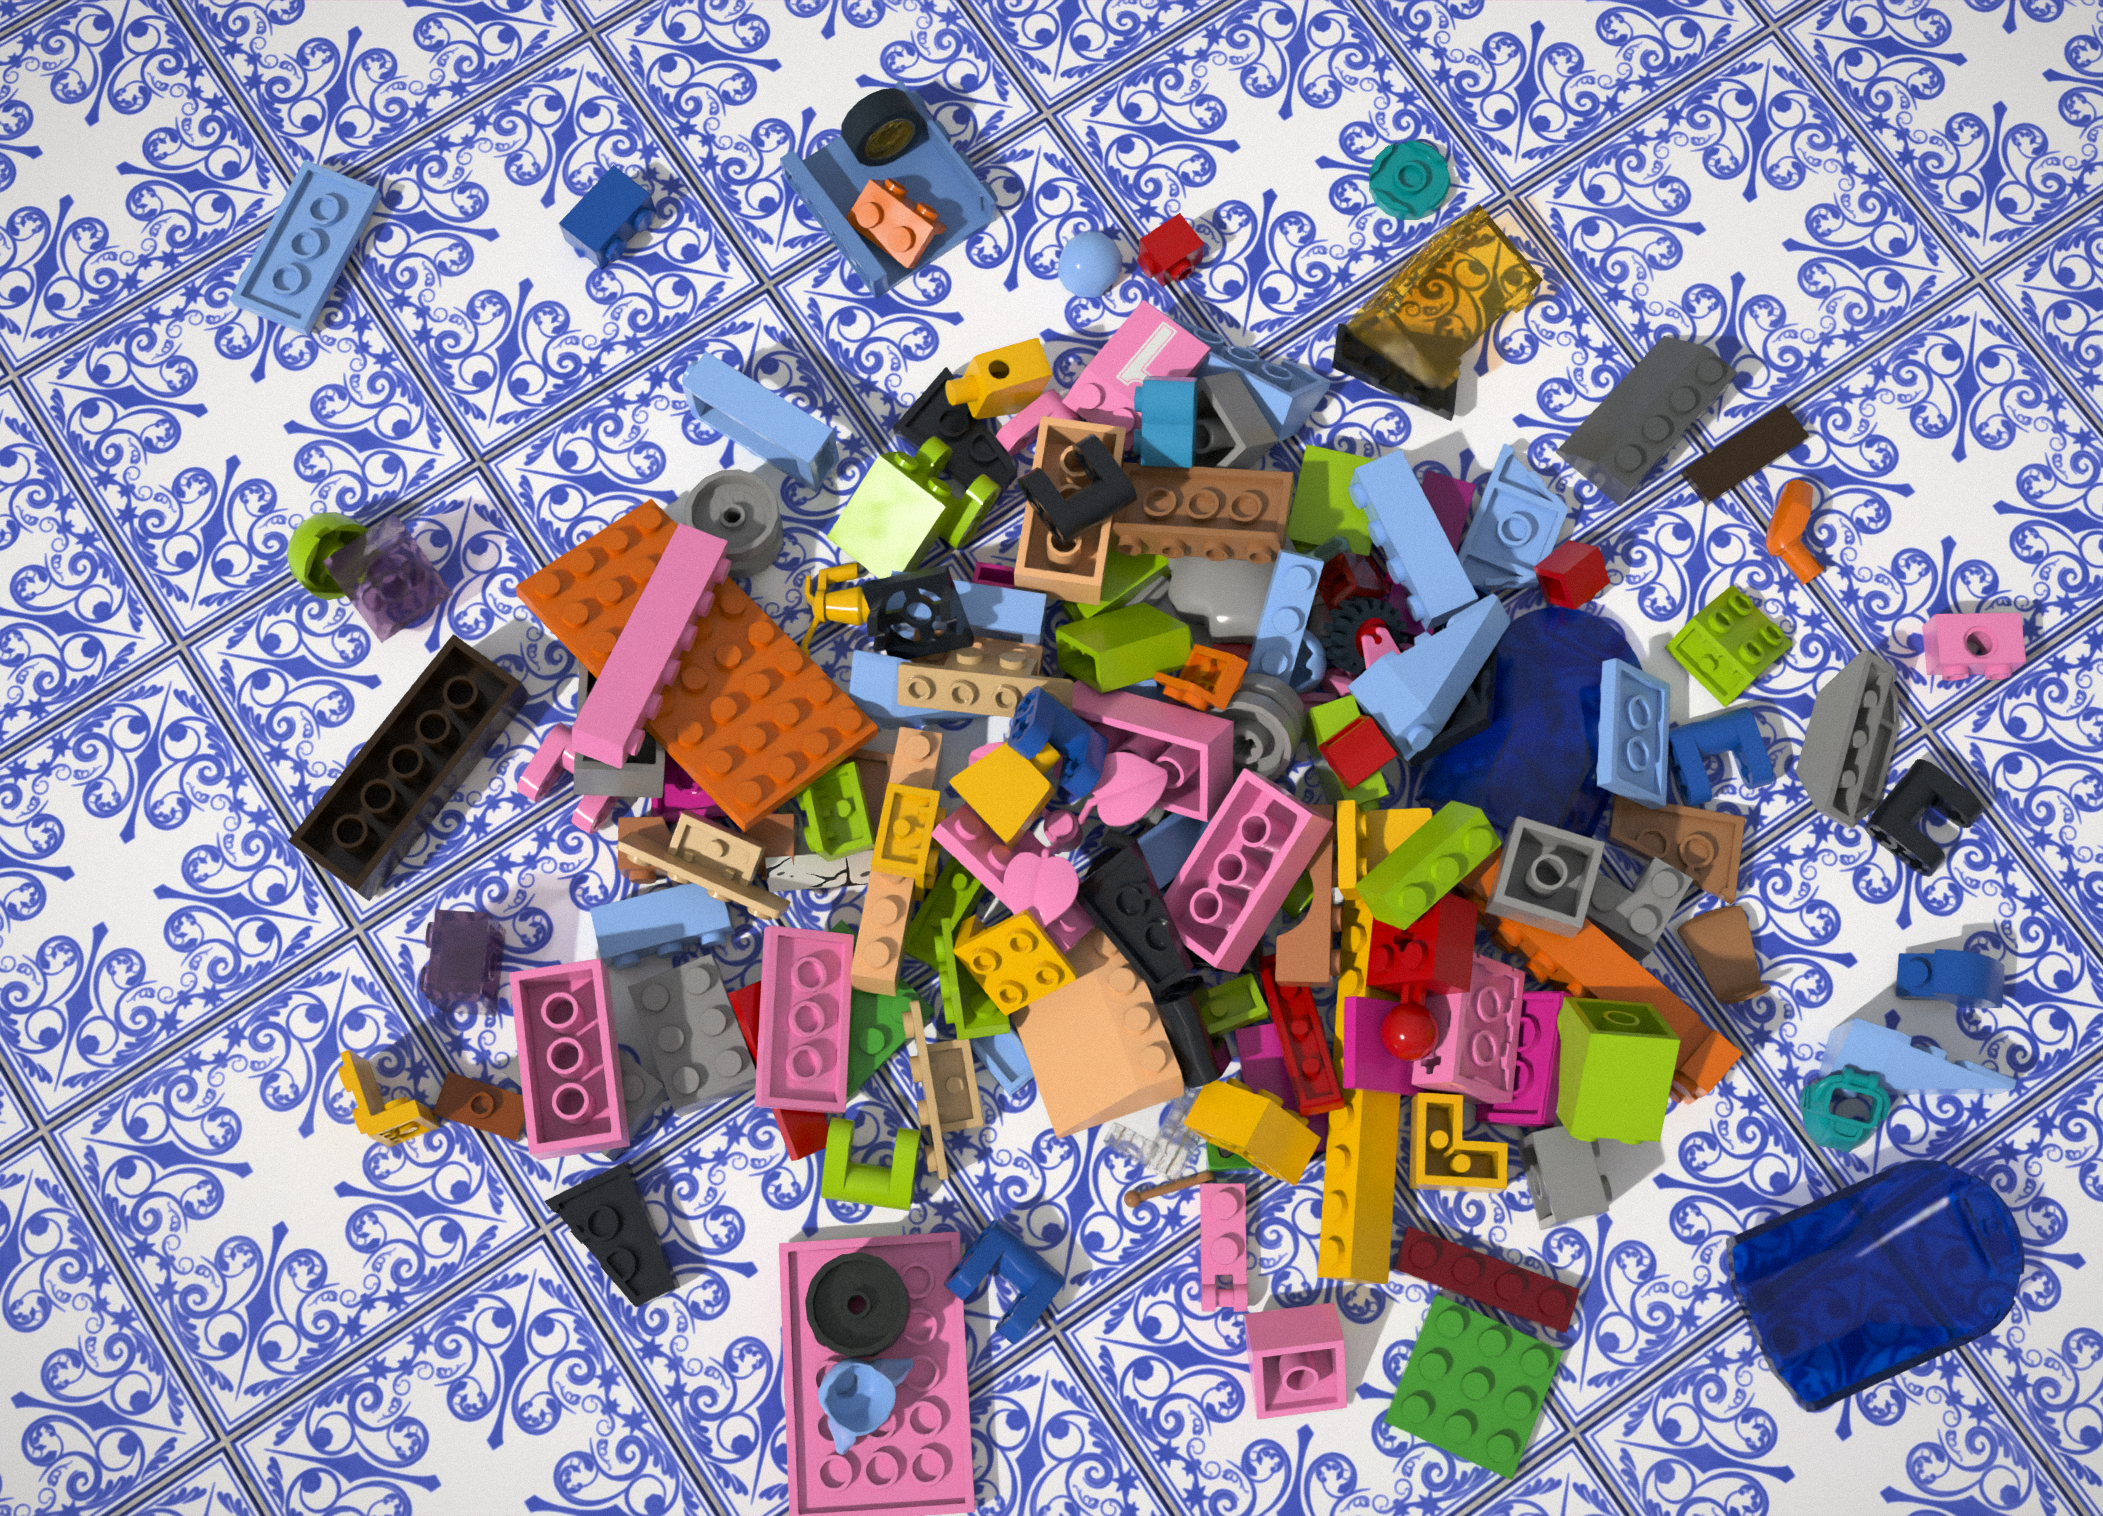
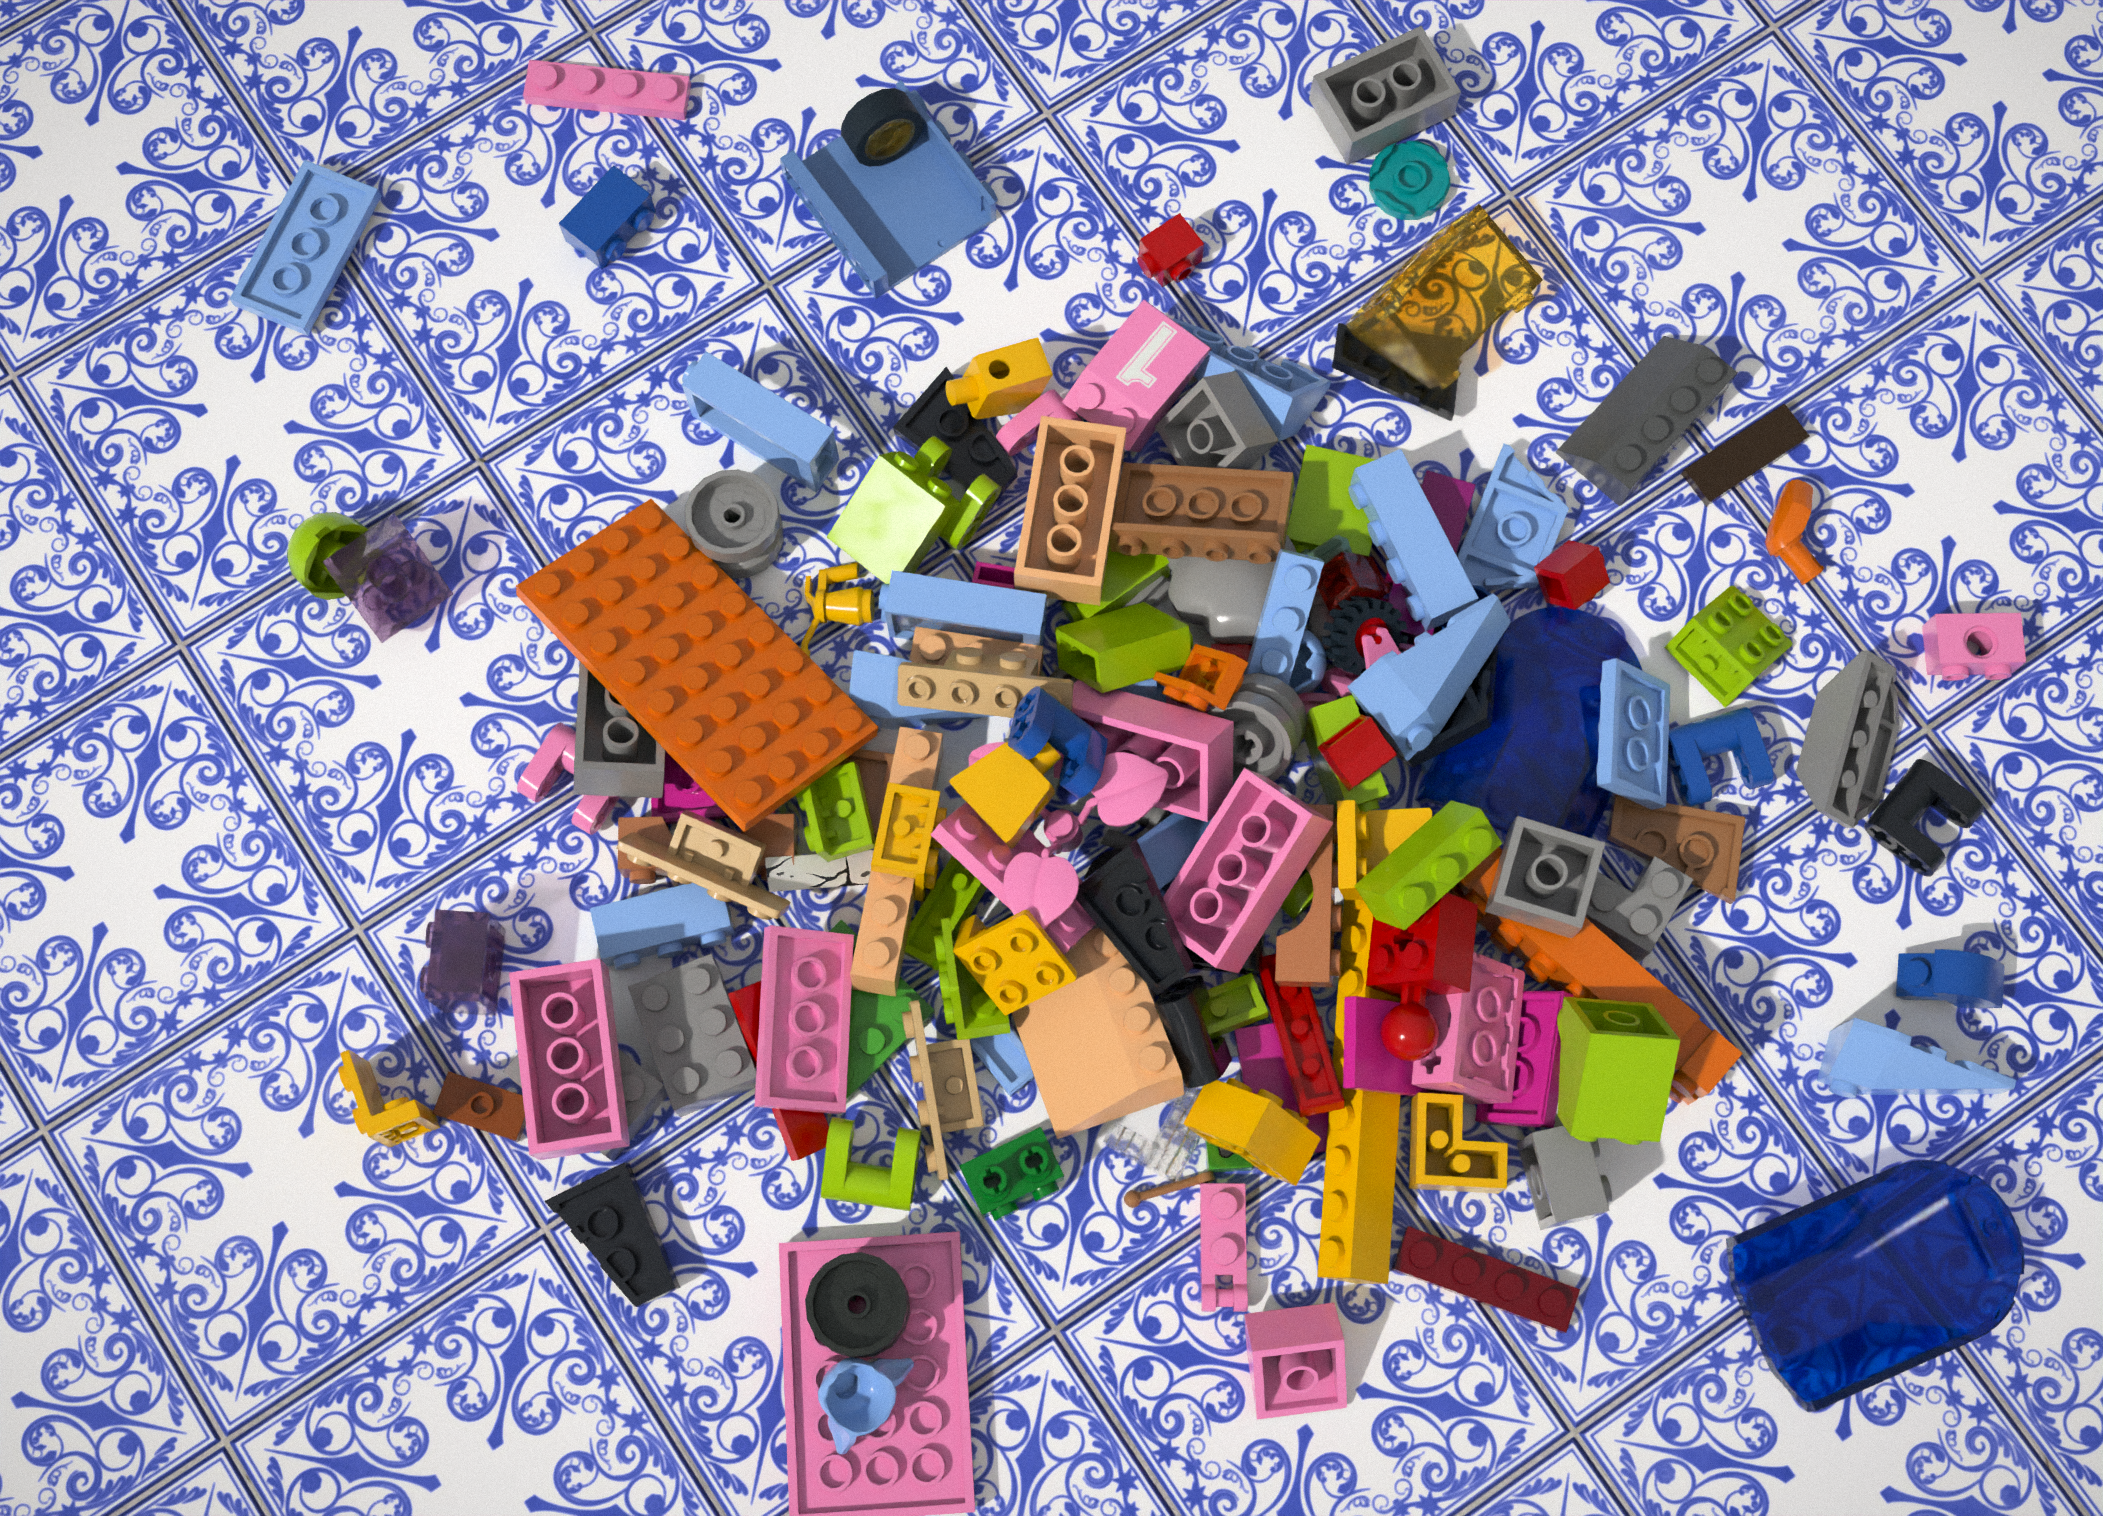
dark brown brick [288,634,531,902] -> none
bright pink brick [571,523,732,769] -> none
orange bracket [846,178,947,269] -> none
black piece [862,565,974,660] -> none
blue connector [944,1218,1066,1345] -> none
black connector [1018,434,1137,546] -> none
light blue hair [1058,231,1123,298] -> none
dark azure brick [1133,376,1198,468] -> none
bright green plate [1383,1294,1563,1480] -> none
medium nougat piece [1677,906,1771,1004] -> none
teal helmet [1799,1067,1891,1153] -> none
none -> bright pink plate [523,60,691,120]
none -> green brick [959,1127,1064,1221]
none -> light grey brick [1309,26,1461,165]

